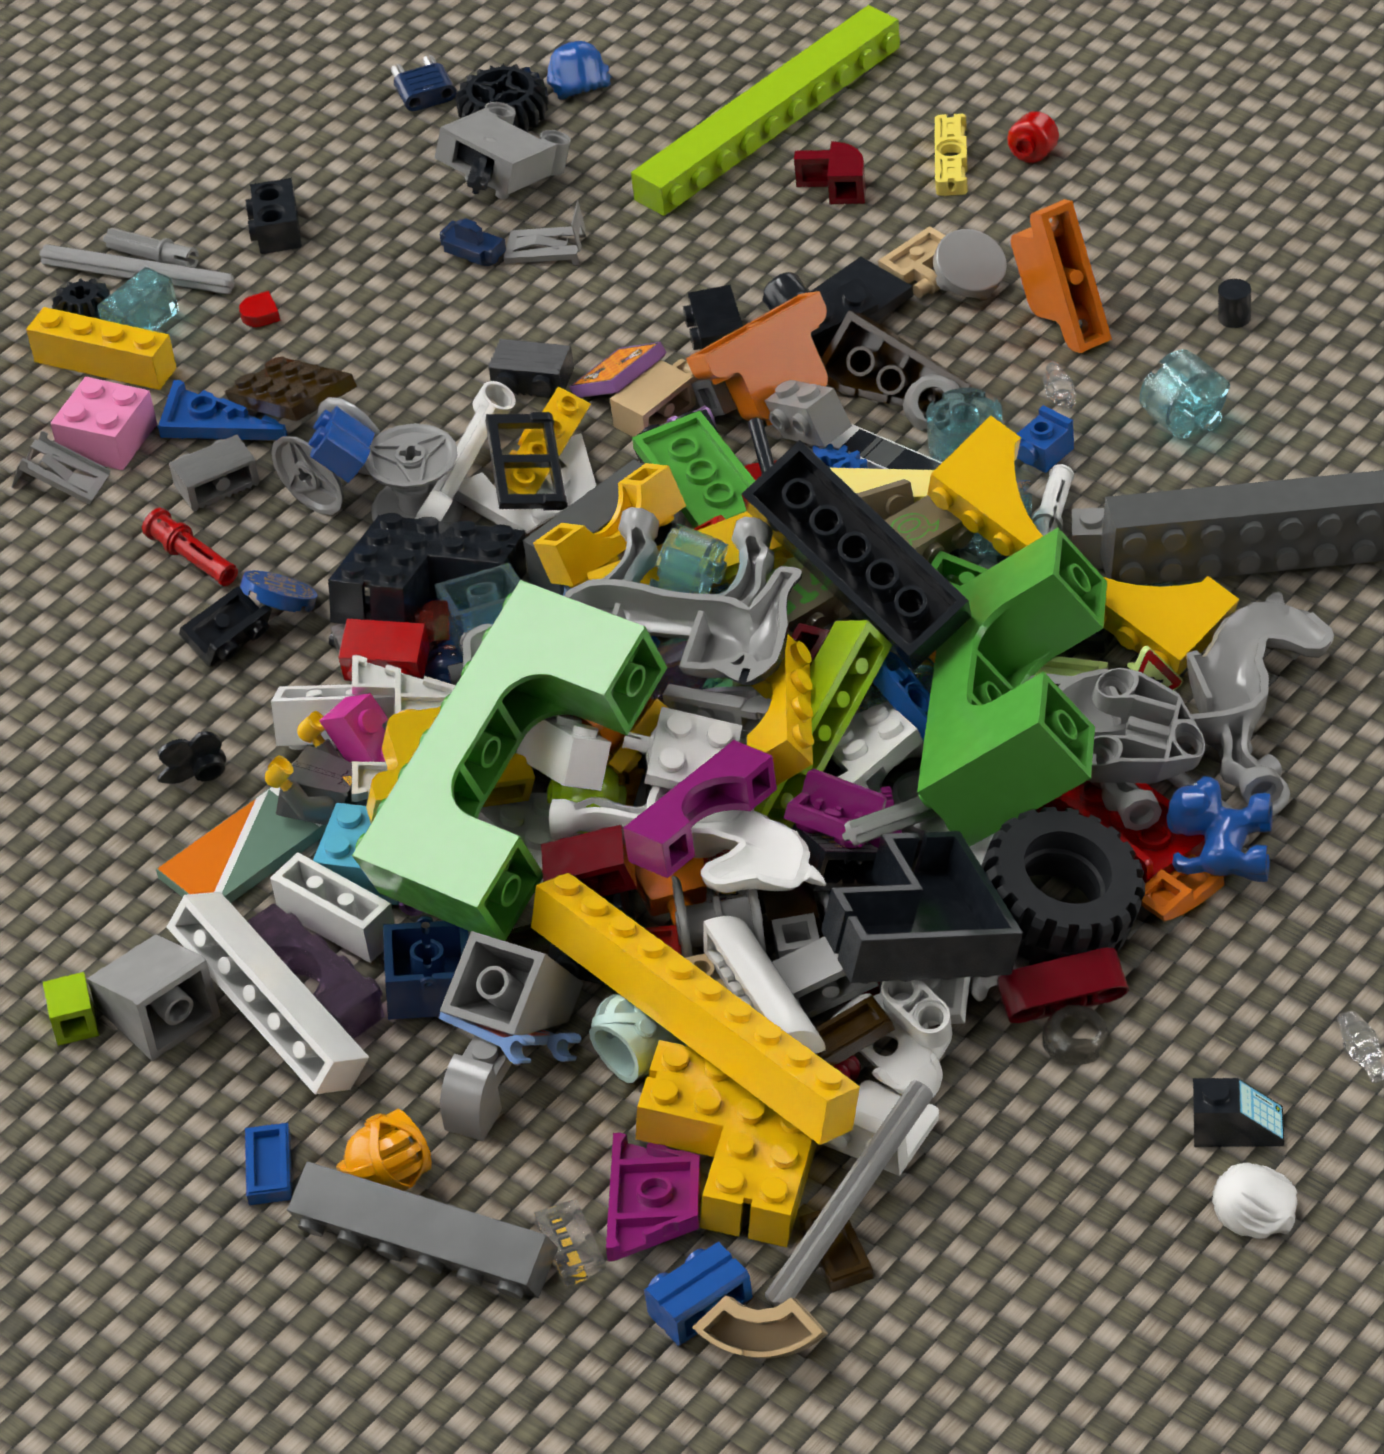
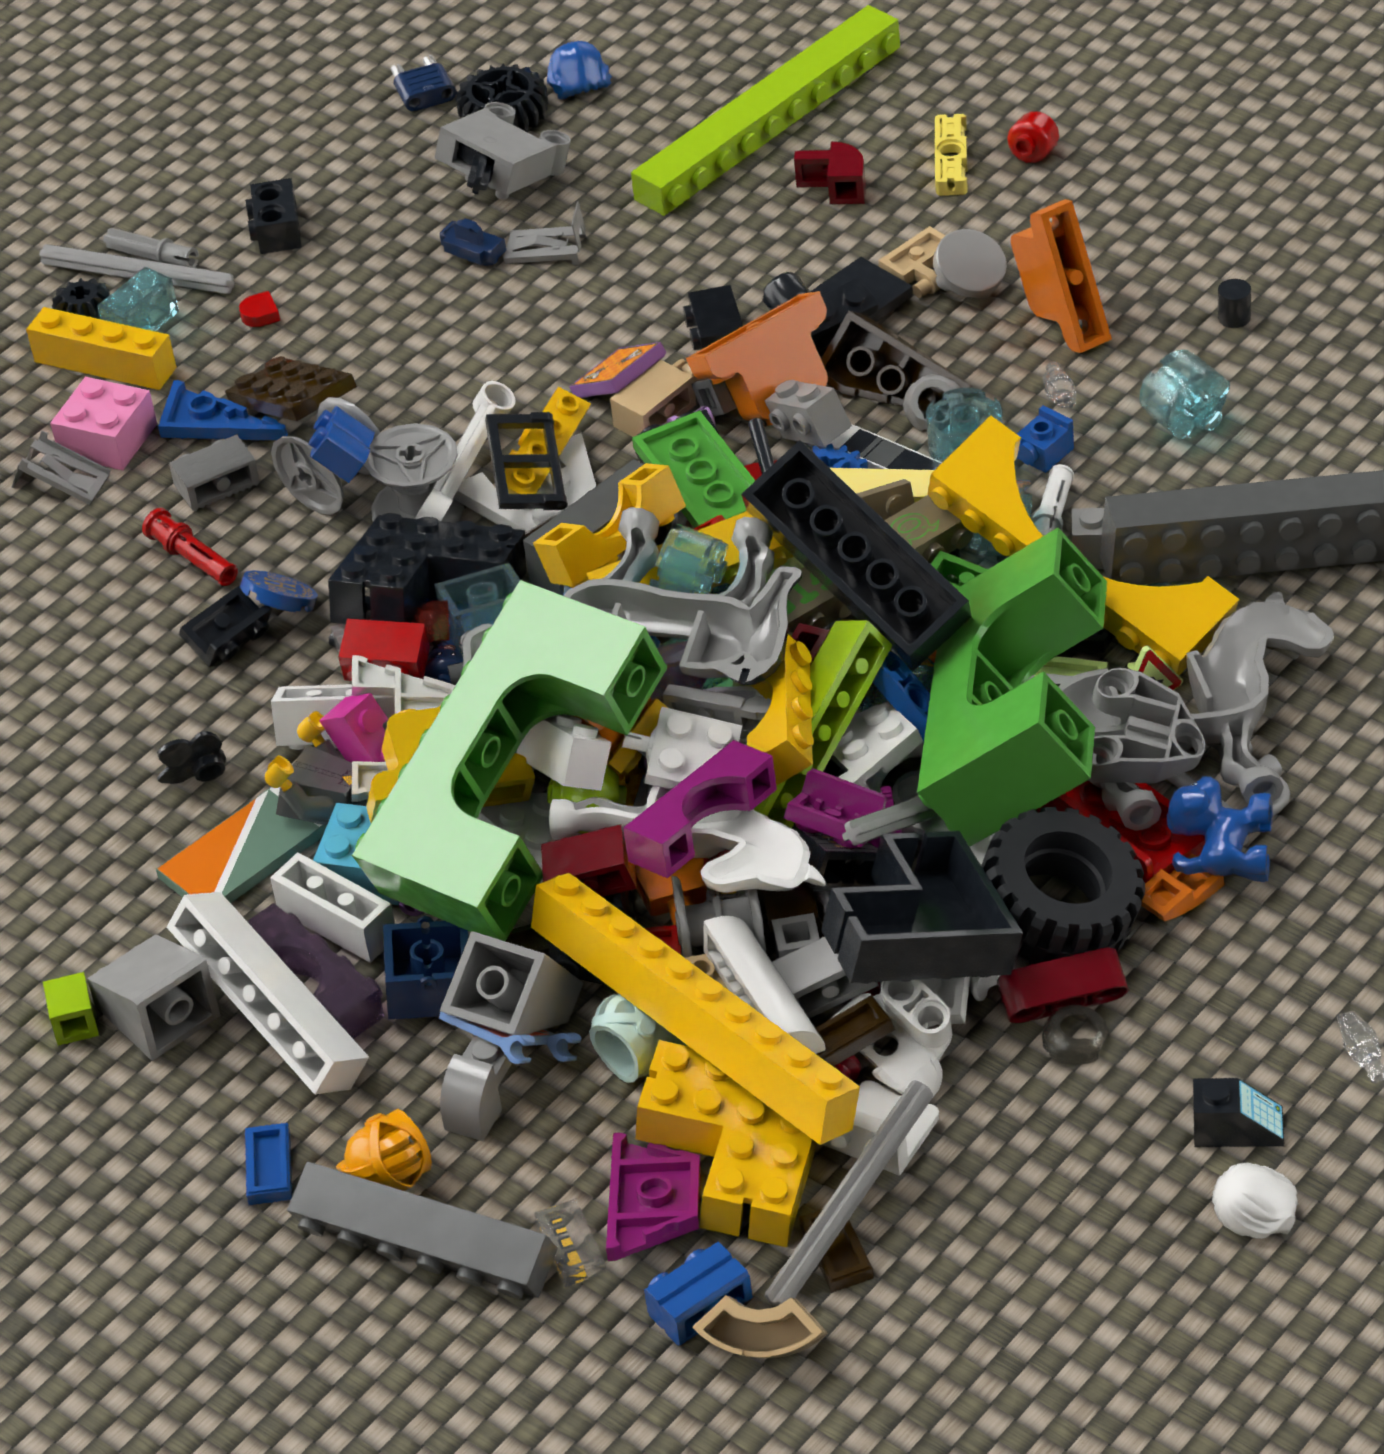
black brick [488,339,574,398] -> none

